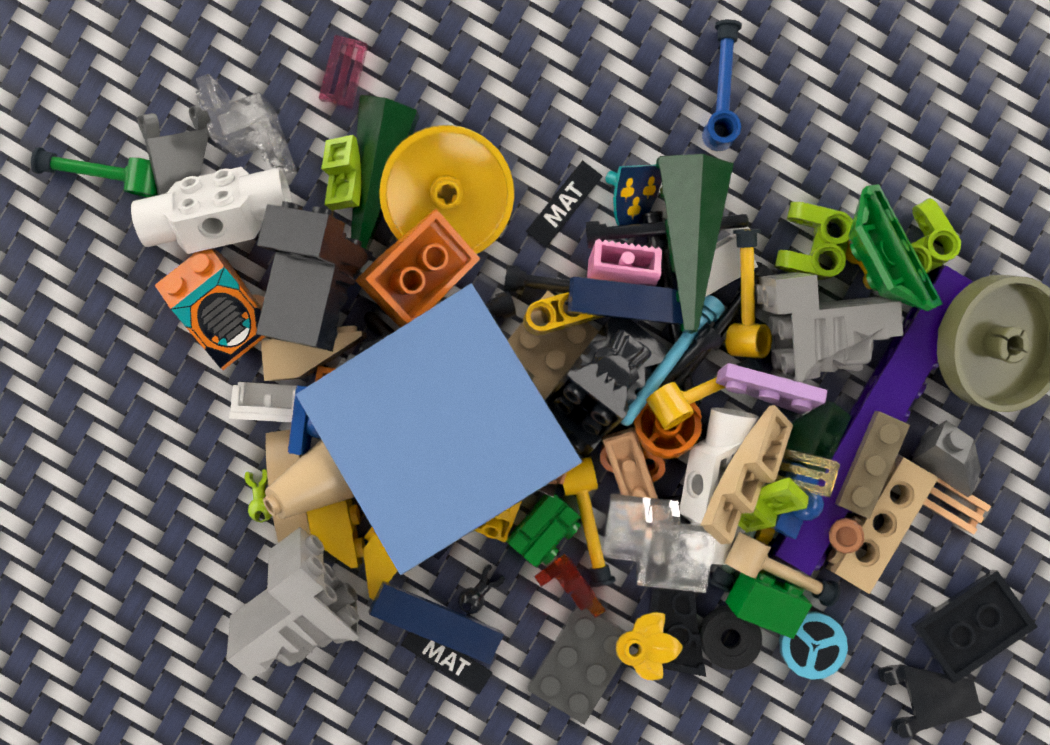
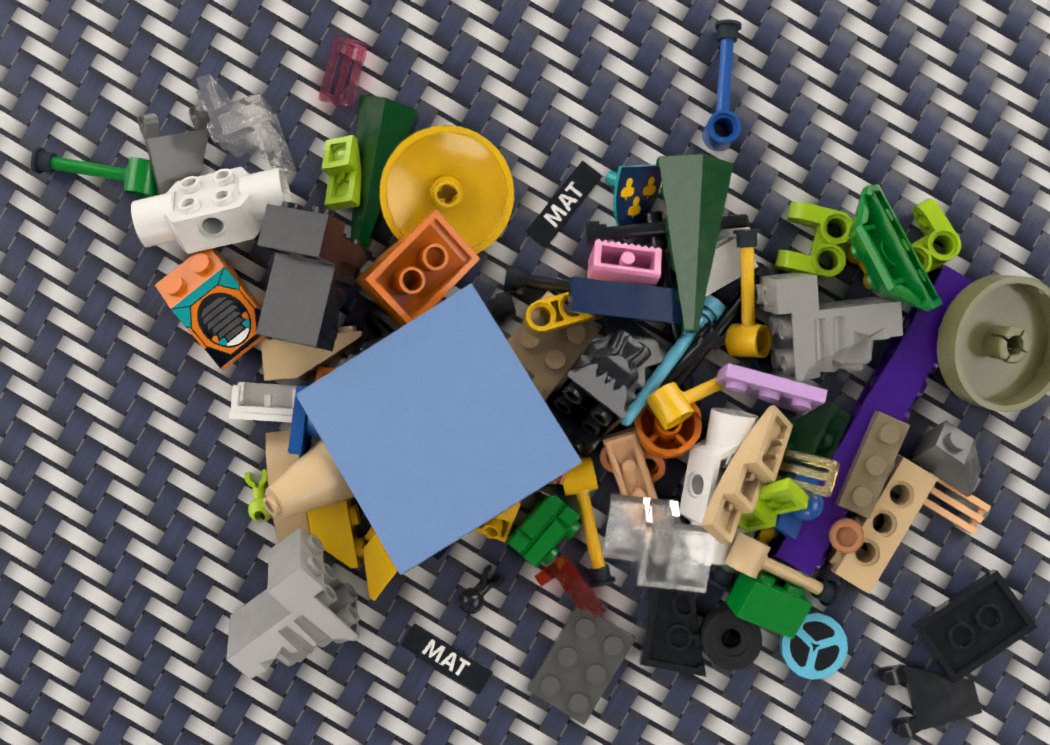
dark blue tile [368,581,504,665] -> none
yellow plate [616,612,683,681] -> none

